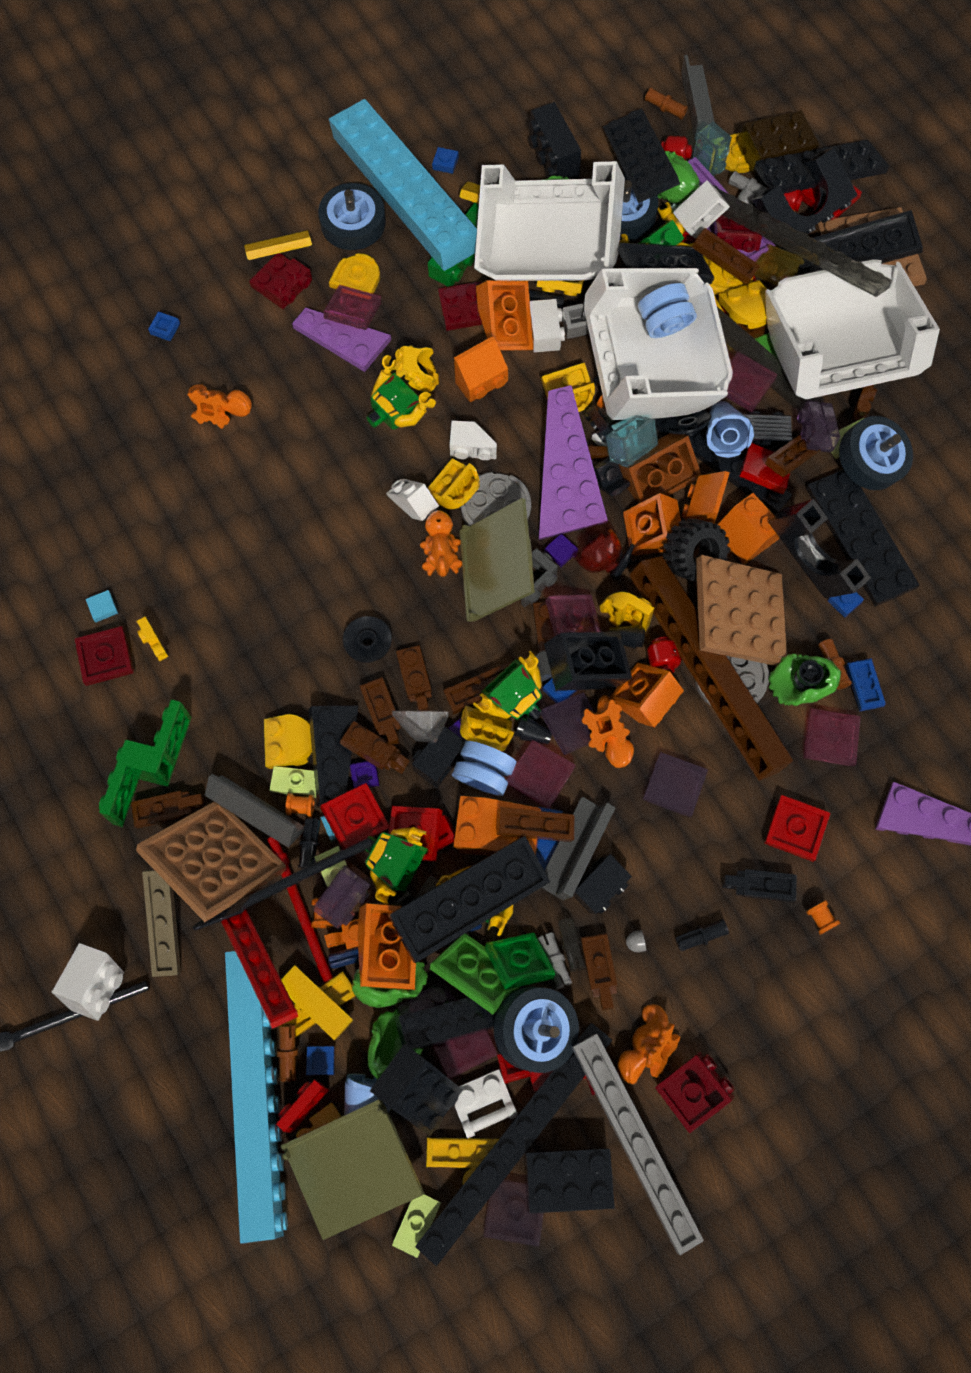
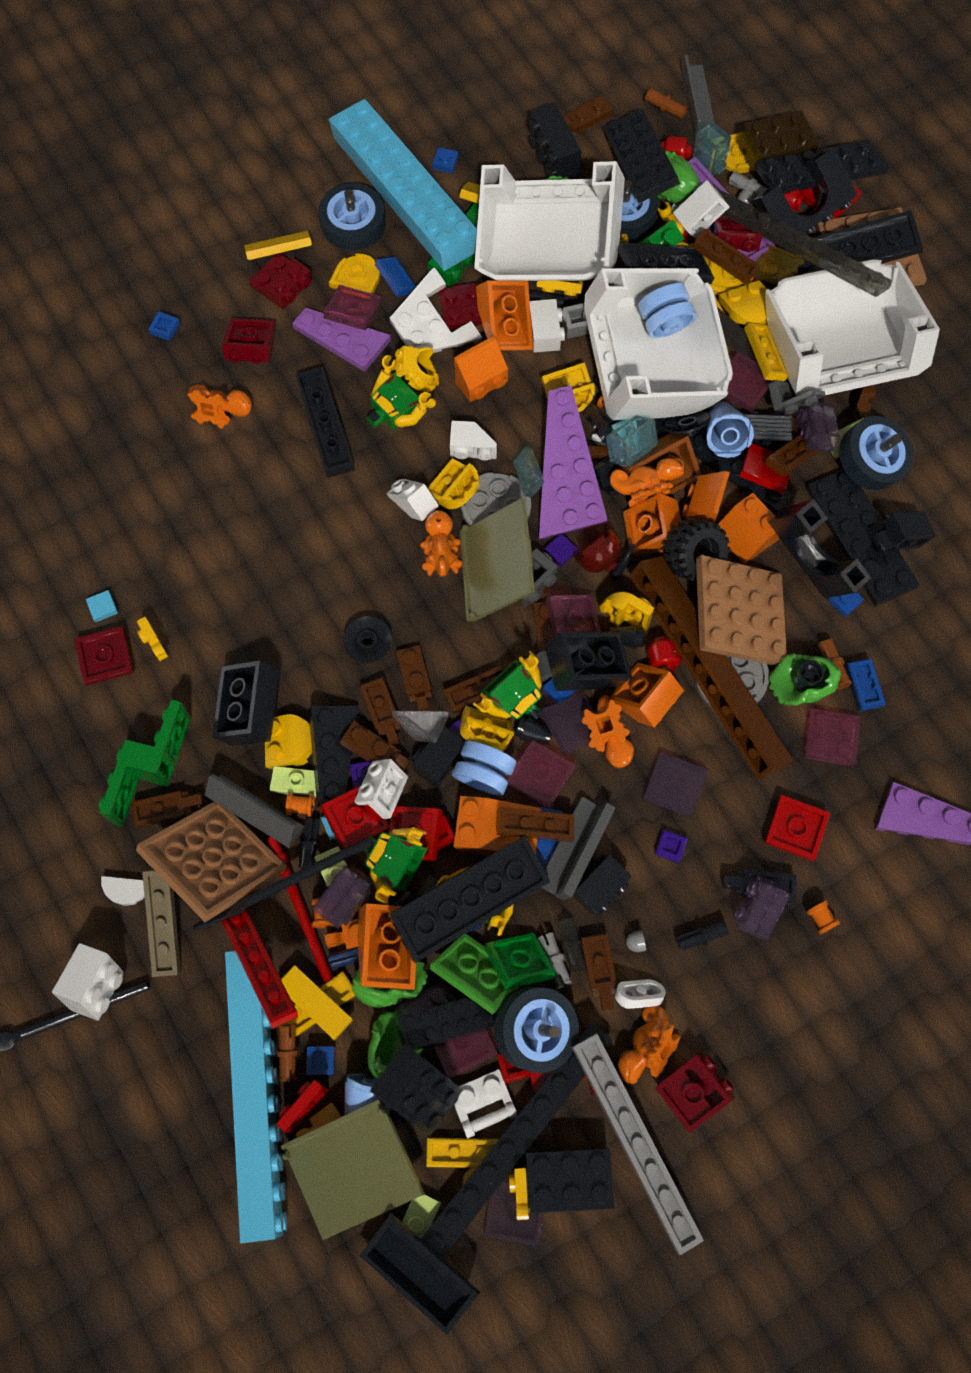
none -> white tile [101,876,145,906]
none -> black brick [212,661,279,746]
none -> dark red plate [222,318,276,364]
none -> black piece [295,367,355,478]
none -> white bracket [354,759,408,819]
none -> black slope [360,1213,480,1335]
none -> blue tile [375,257,416,297]
none -> white wing [390,267,482,353]
none -> yellow plate [509,1168,529,1220]
none -> clear light blue tile [513,446,544,498]
none -> reddish brown hinge [563,95,613,134]
none -> orange animal [610,458,684,507]
none -> white plate [614,979,666,1009]
none -> dark purple tile [655,830,688,864]
none -> clear purple brick [734,876,791,941]
none -> yellow tile [744,323,788,382]
none -> dark grey bracket [768,381,826,414]
none -> black hinge [871,510,937,556]

